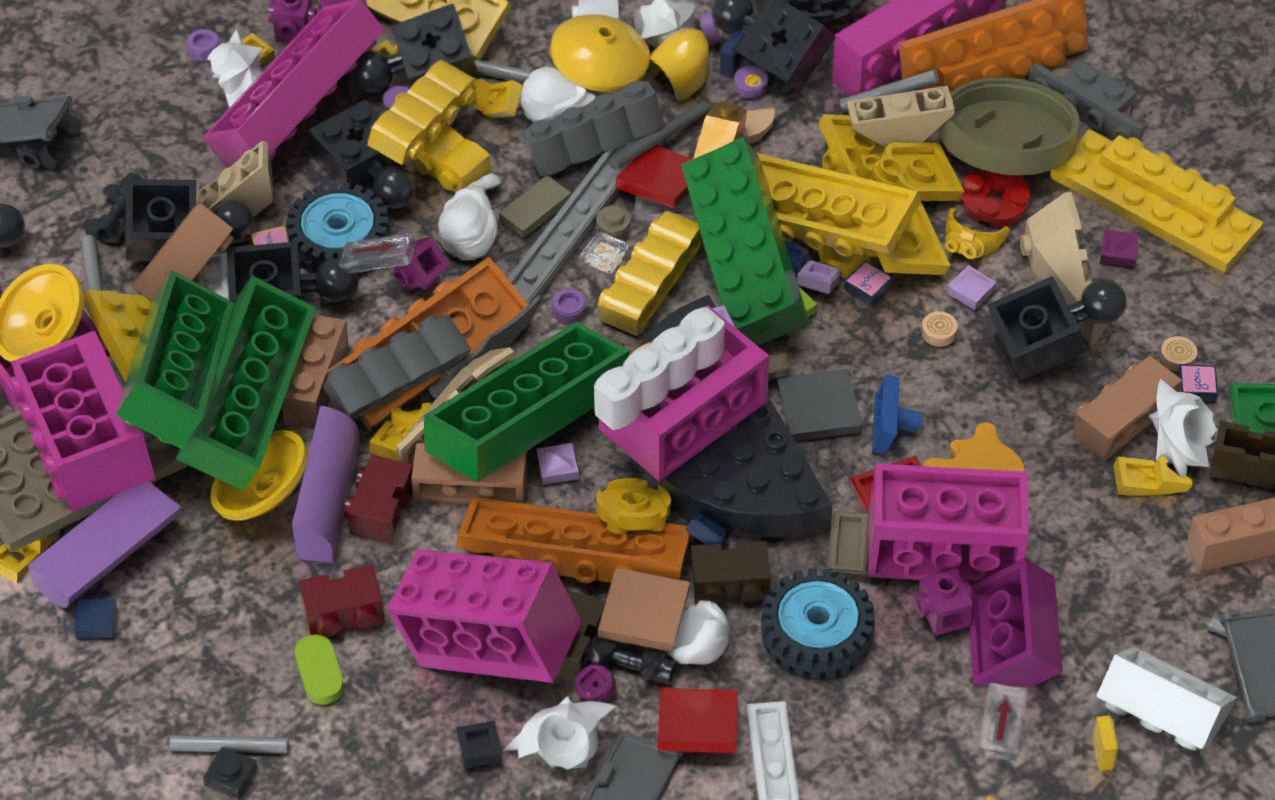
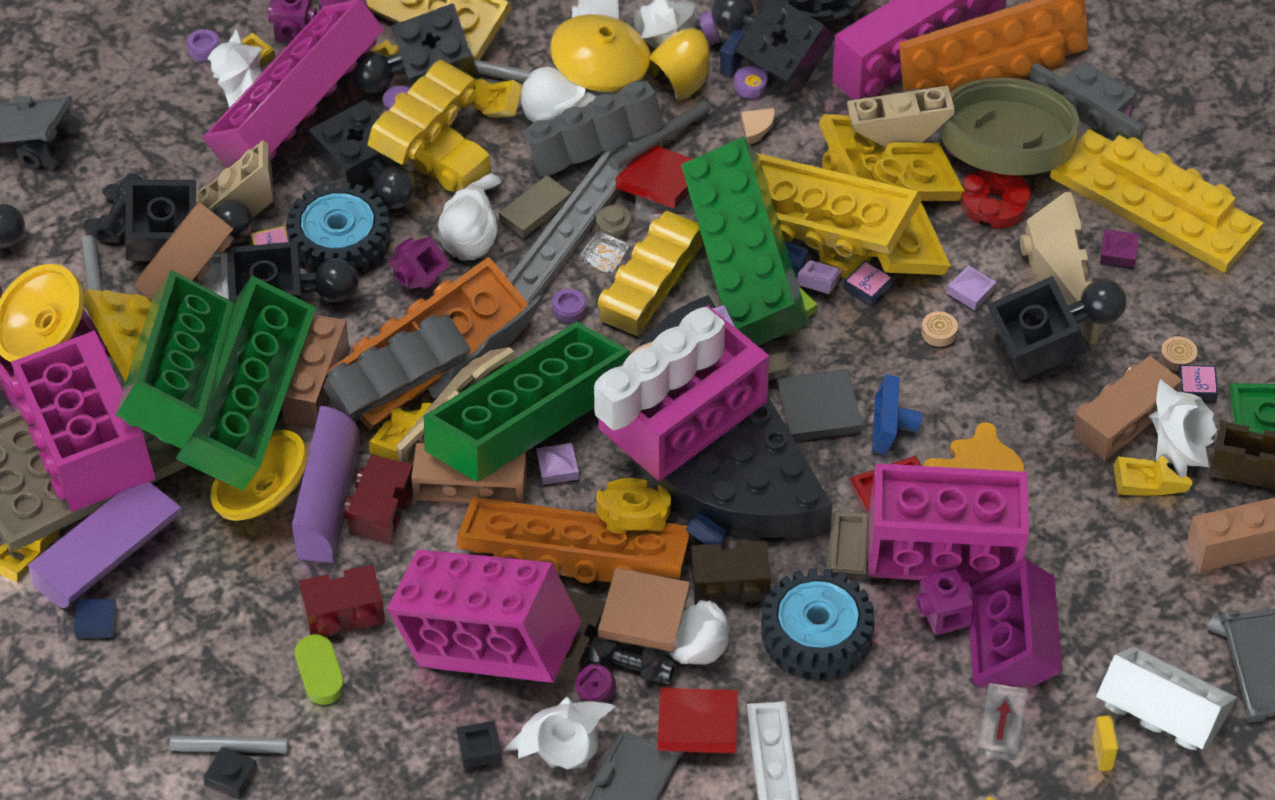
clear tile [339,233,416,273] -> none
slope [693,102,747,159] -> none
light grey bar [840,69,939,112] -> none
yellow helmet [945,208,1010,259] -> none

